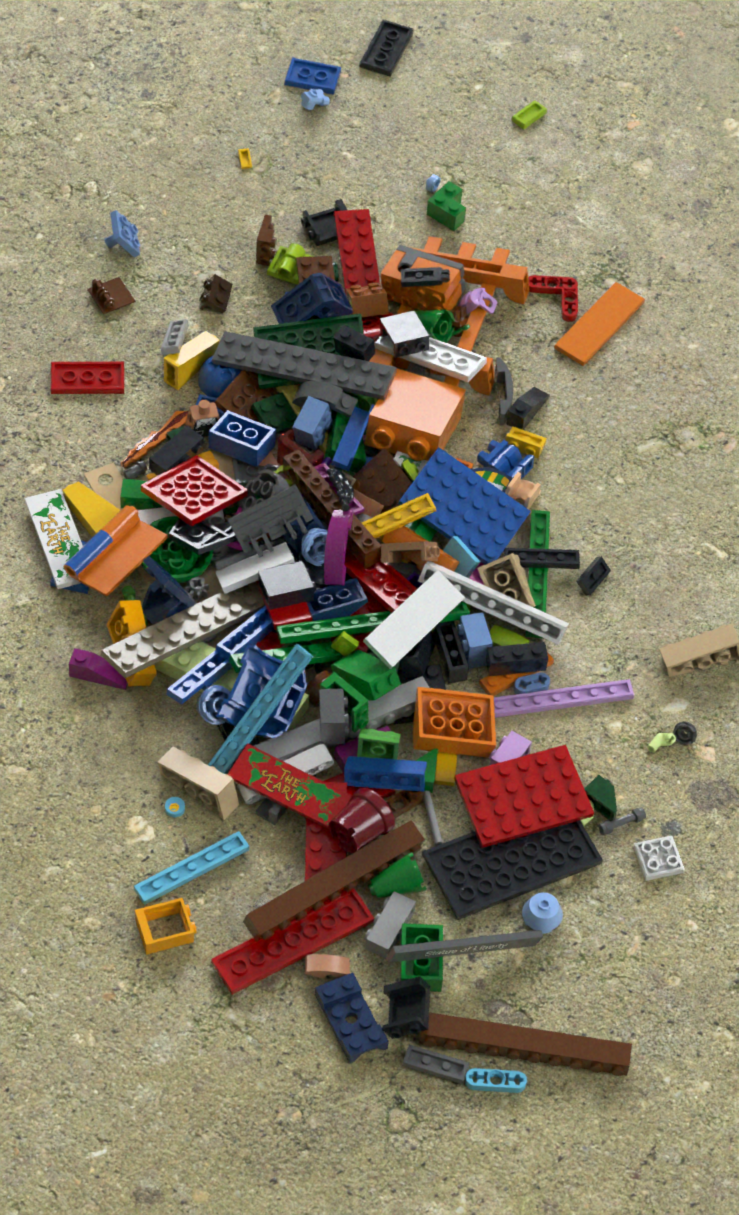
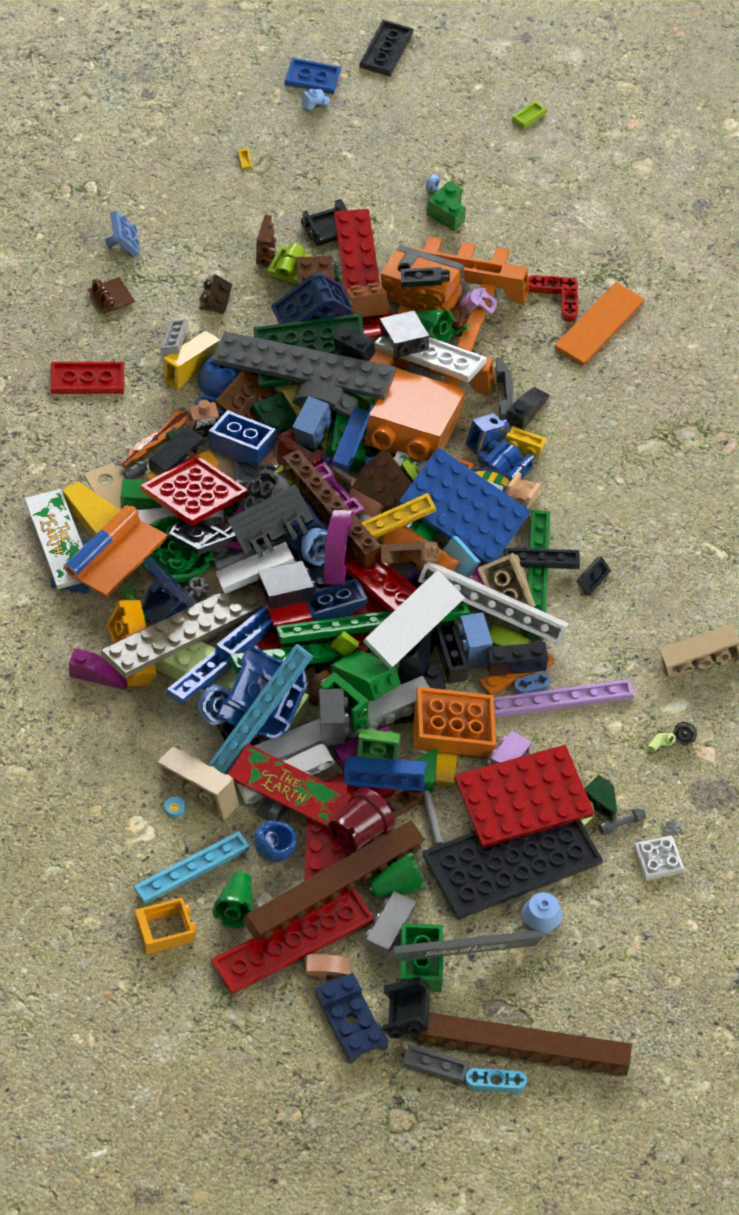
black piece [327,466,354,512] -> none
none -> green cone [212,871,253,928]
none -> blue hair [254,821,297,862]
none -> blue torso [465,414,509,456]

